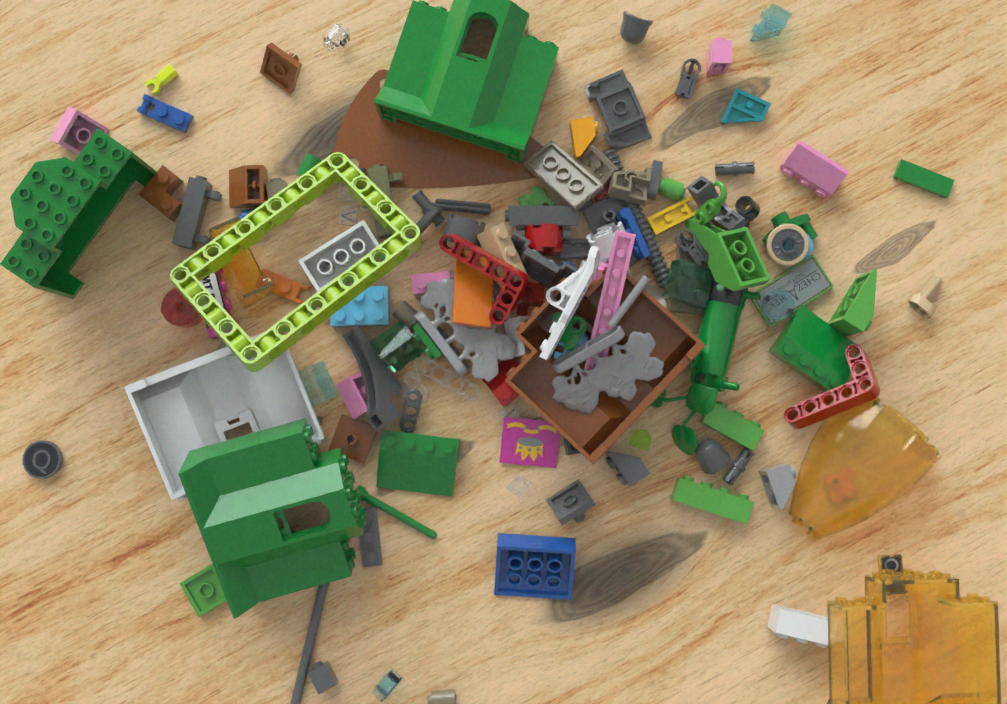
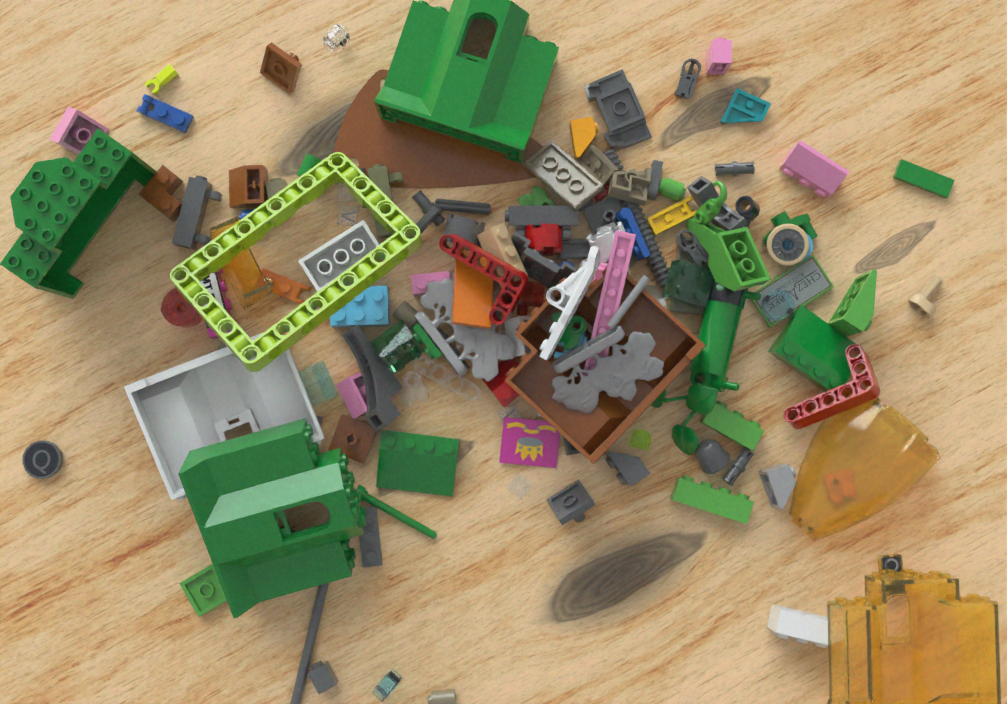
dark grey piece [399,389,422,433] -> none
blue slope [494,533,576,600] -> none
dark grey hair [620,11,653,44] -> none
clear light blue slope [750,3,792,42] -> none

